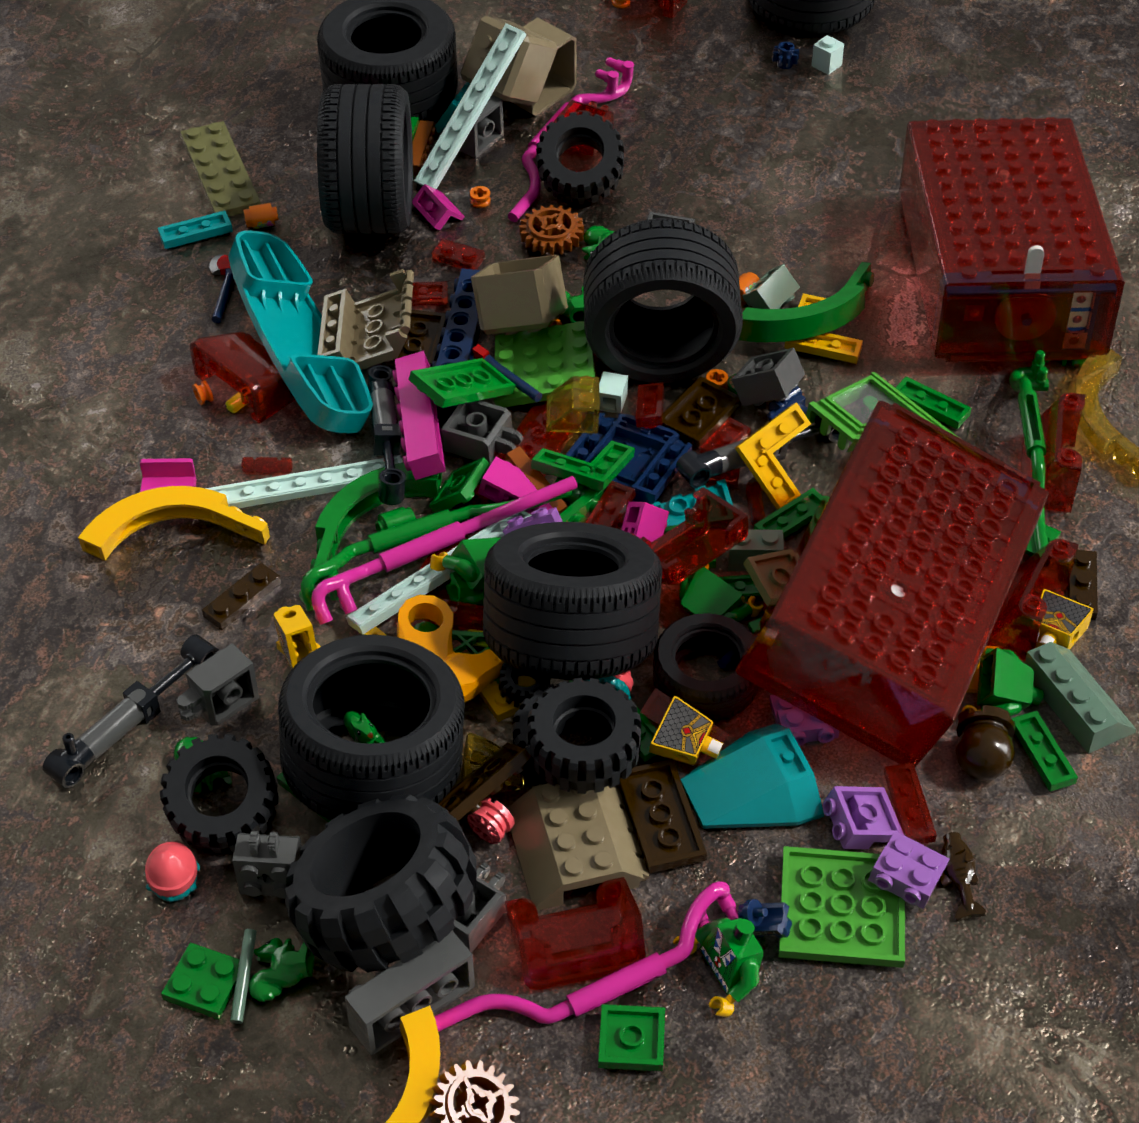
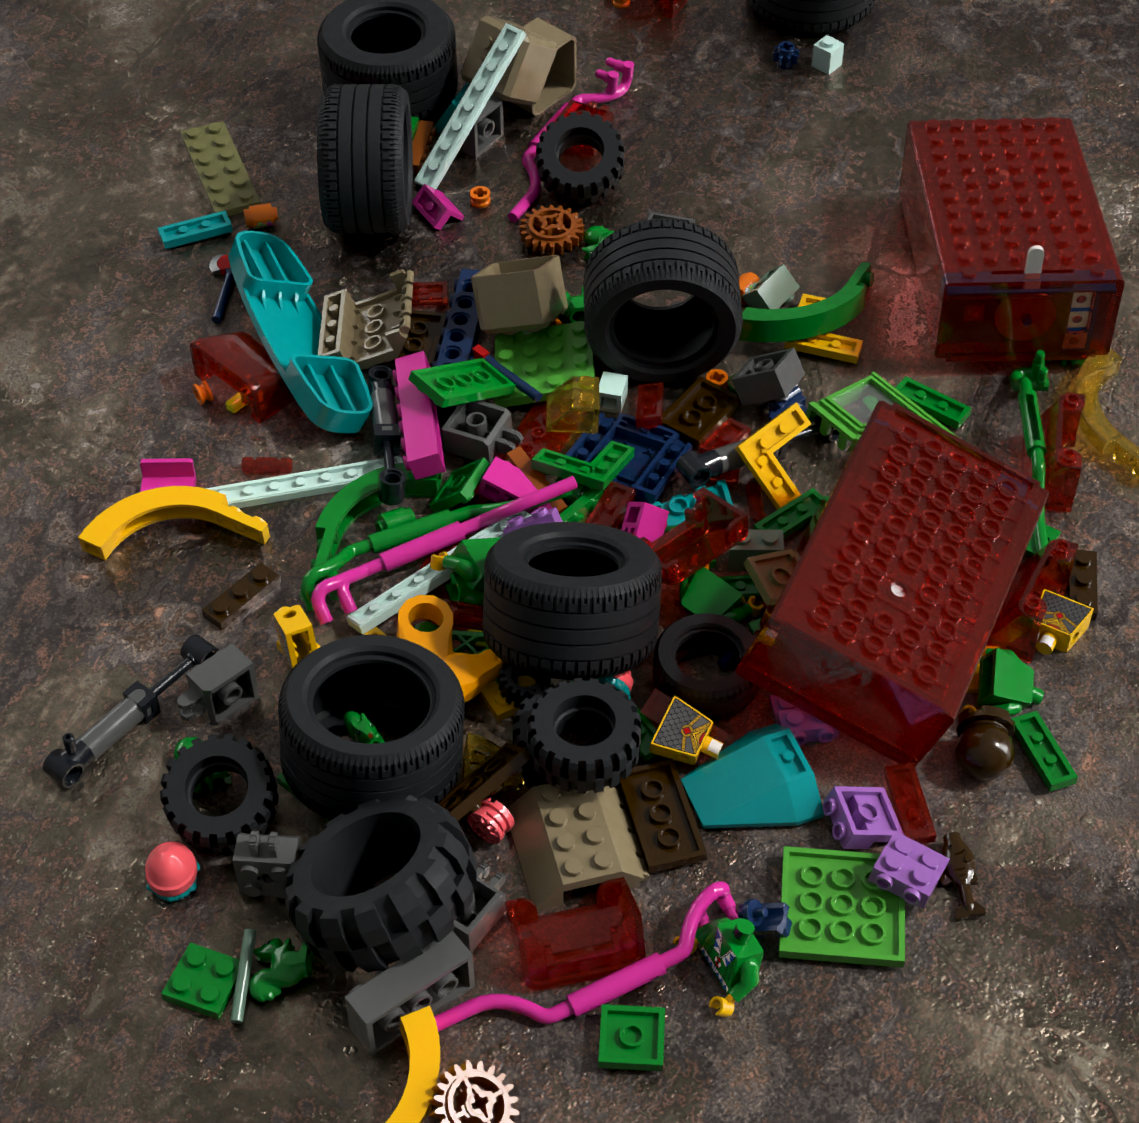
clear red plate [432,238,485,270] -> none
sand green slope [1025,642,1136,754] -> none

